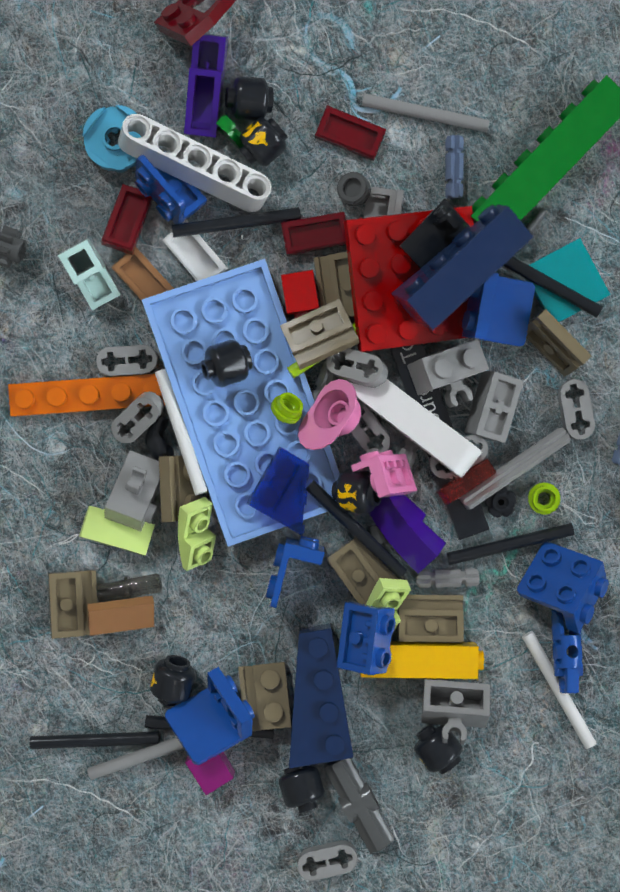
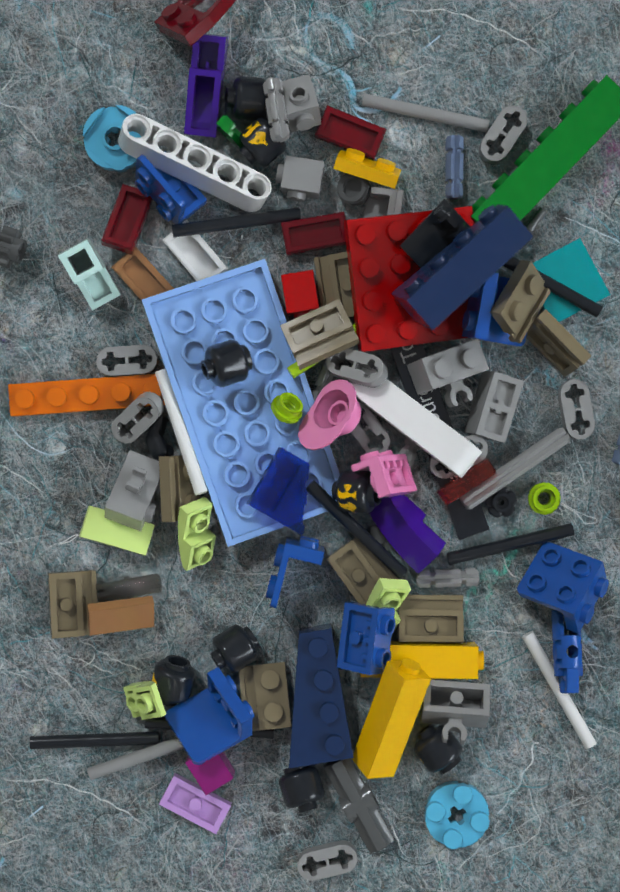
none -> yellowish green slope [123,681,166,720]
none -> lavender plate [159,773,232,834]
none -> black head [210,624,260,673]
none -> light grey axle [263,77,290,142]
none -> light grey brick [276,155,324,202]
none -> light grey brick [281,74,321,133]
none -> yellow plate [333,148,401,189]
none -> yellow brick [351,659,431,779]
none -> medium azure plate [424,781,490,849]
none -> light grey beam [479,106,527,164]
none -> dark tan plate [490,260,551,343]

